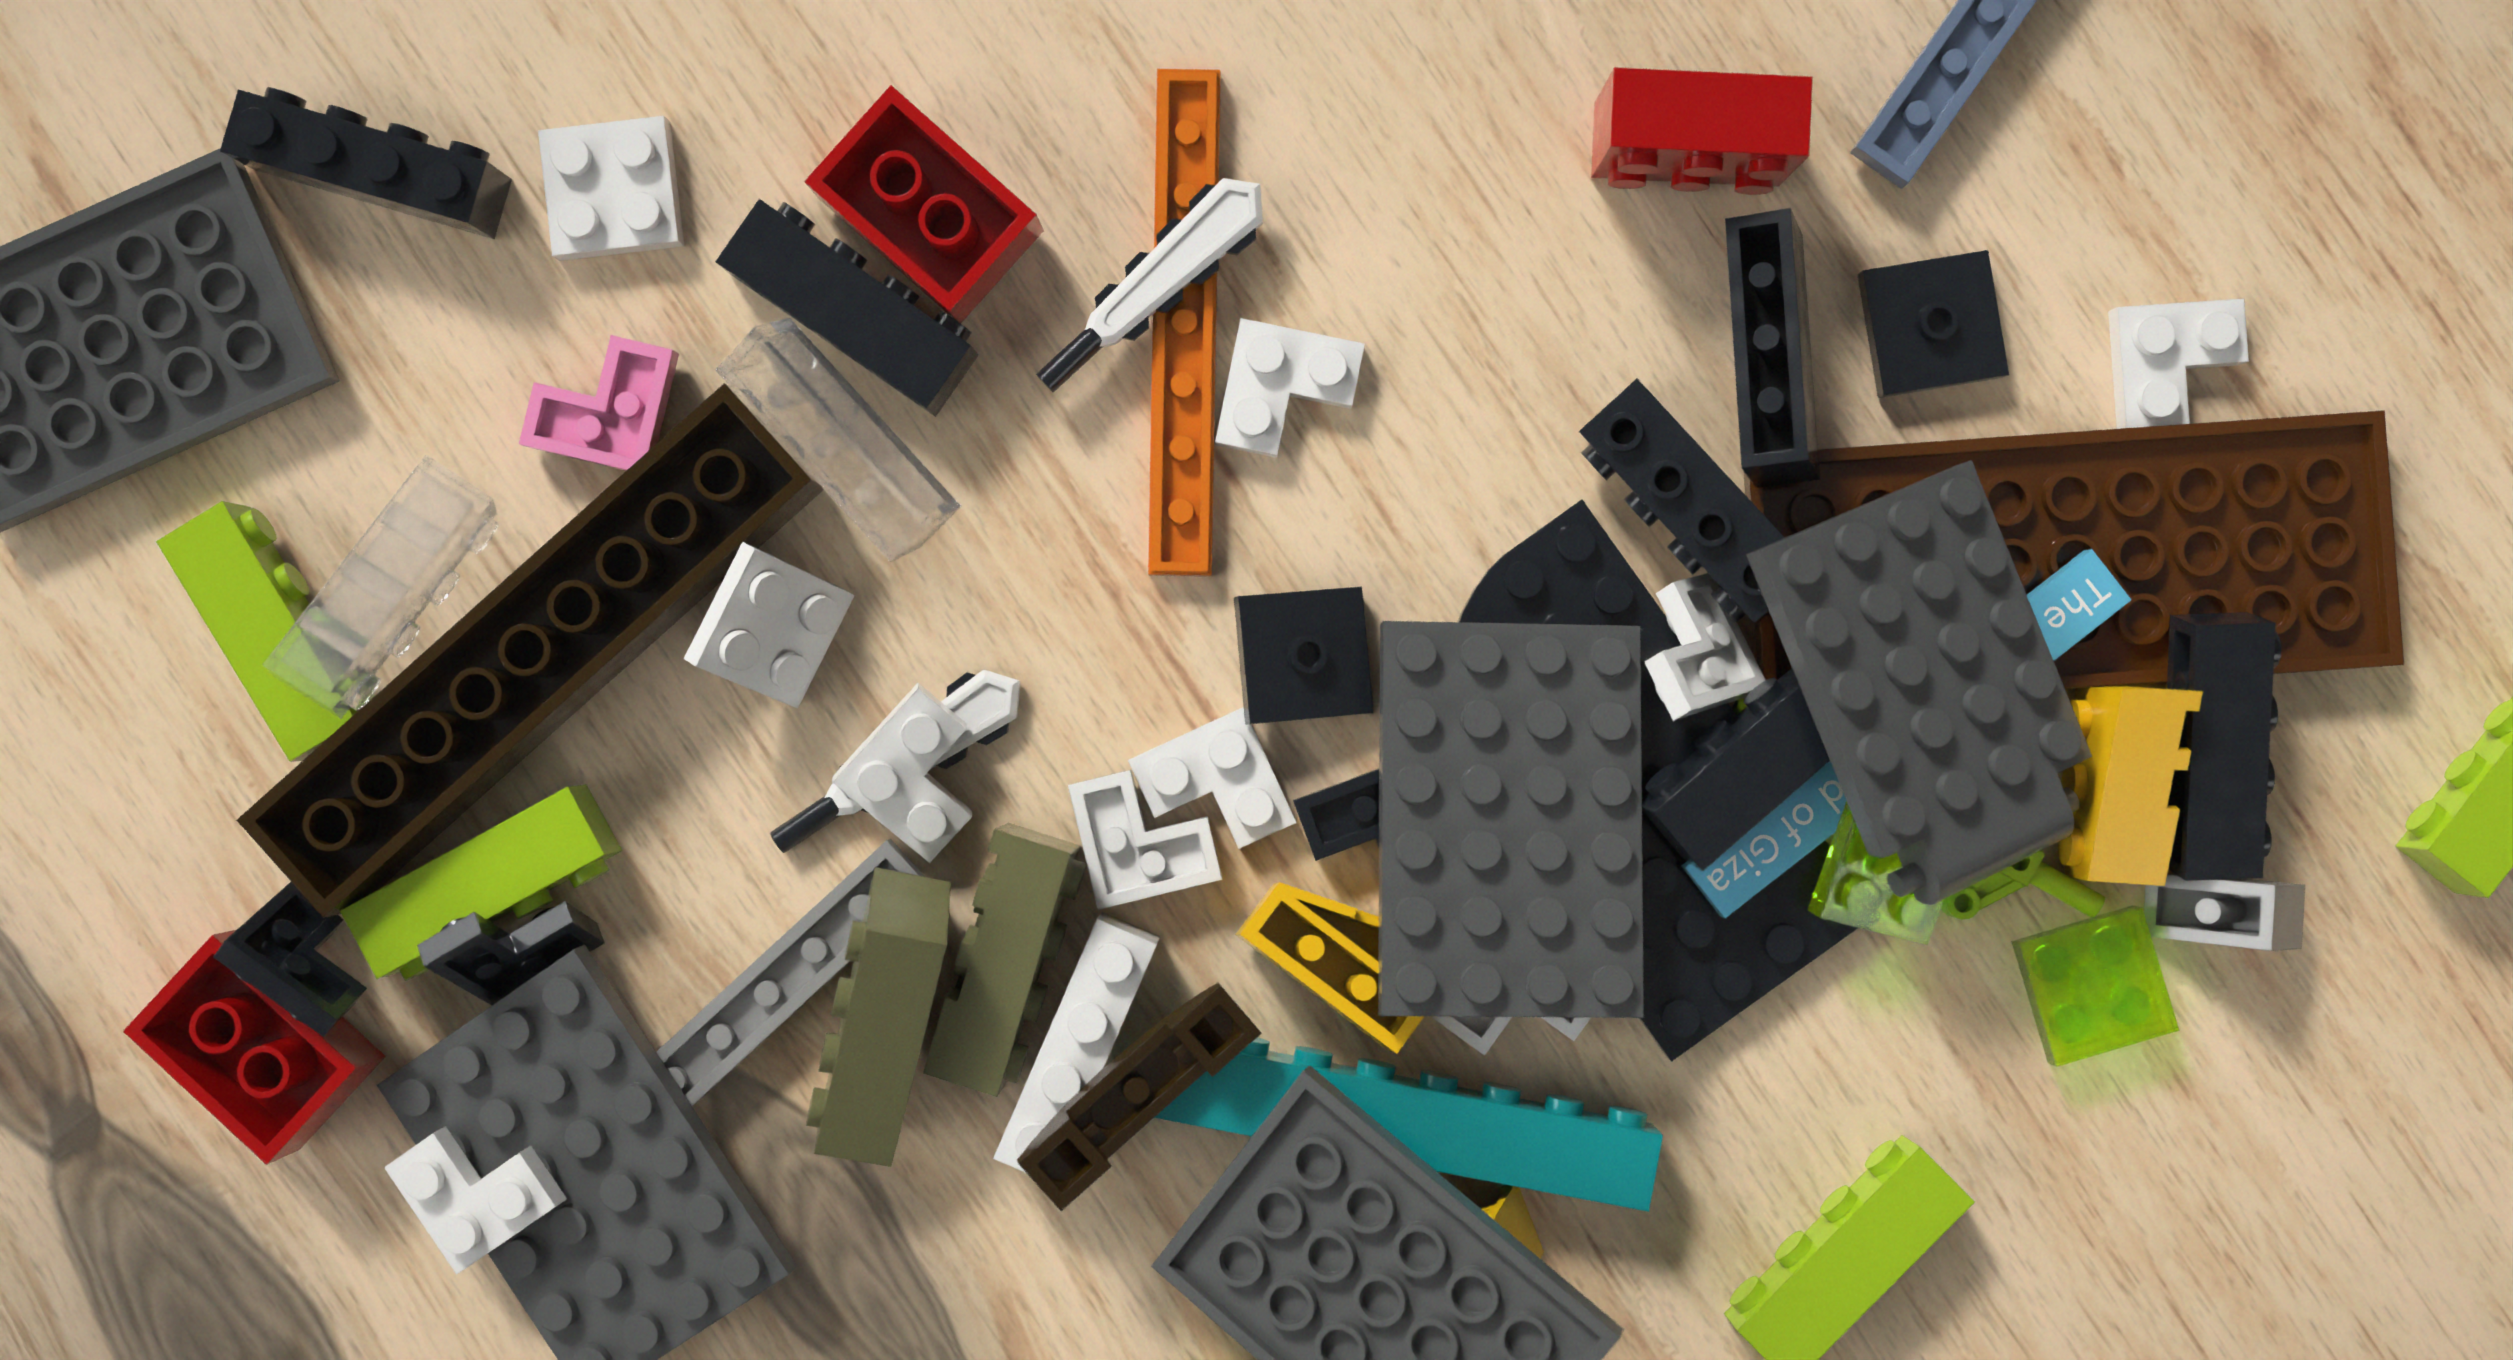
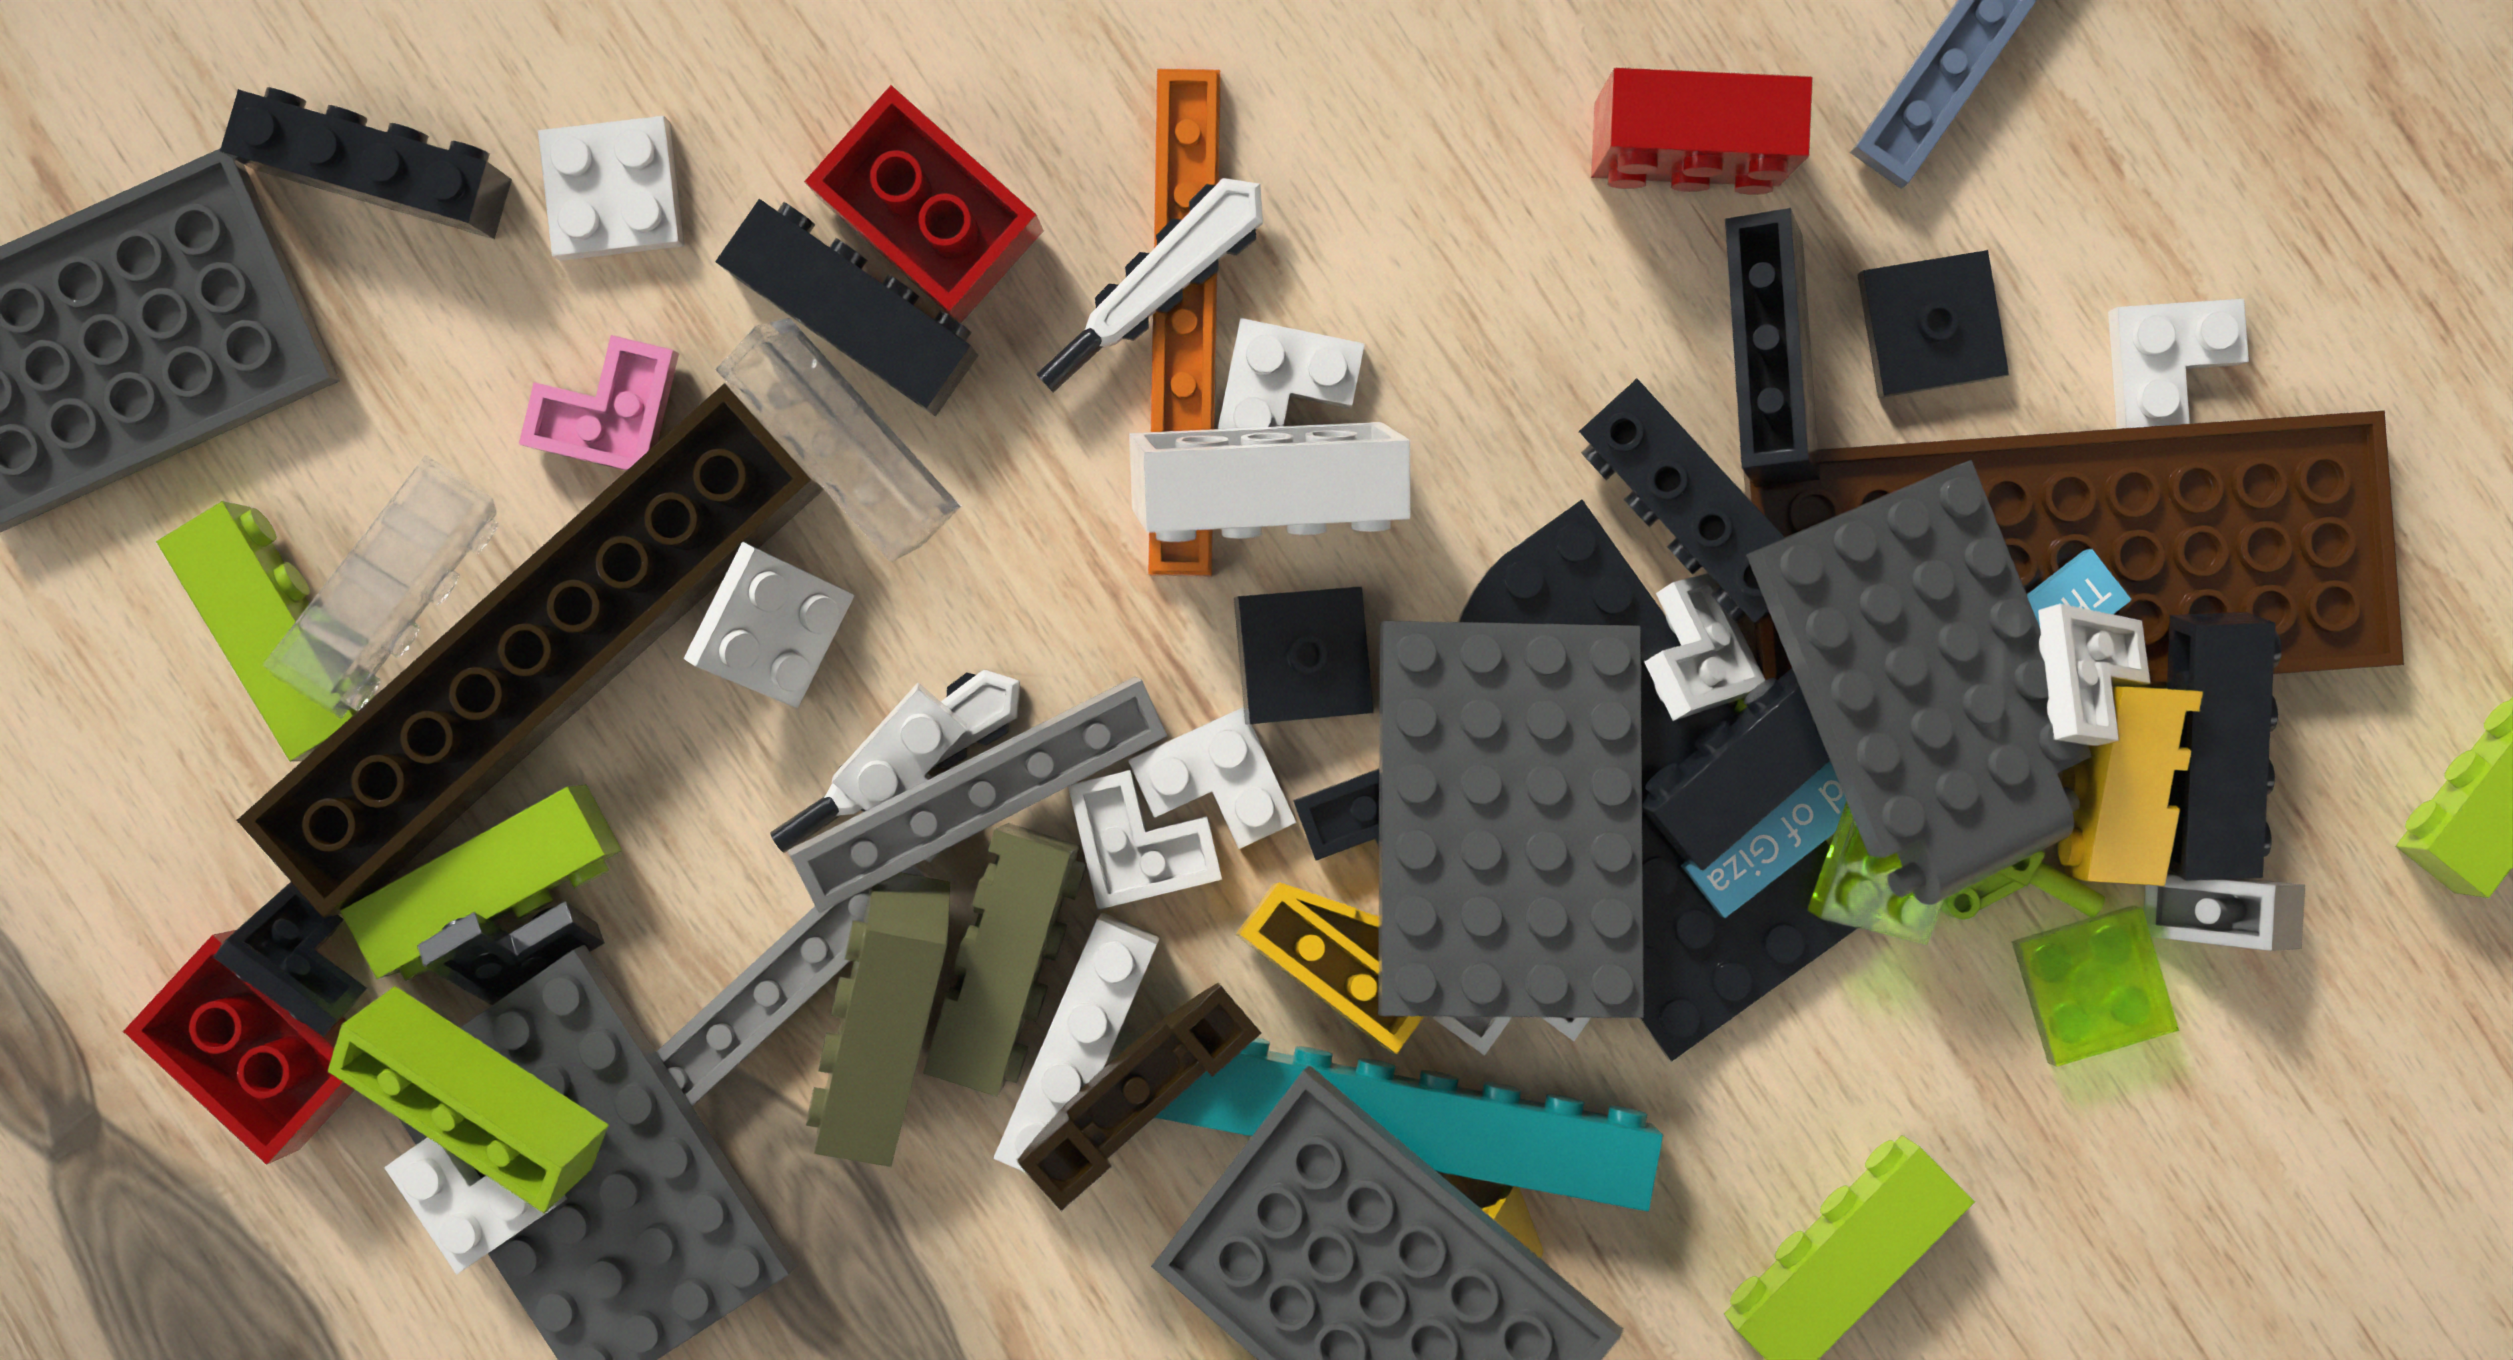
none -> lime brick [328,986,609,1214]
none -> light grey plate [787,676,1167,913]
none -> white brick [1129,422,1410,542]
none -> white plate [2038,604,2150,746]

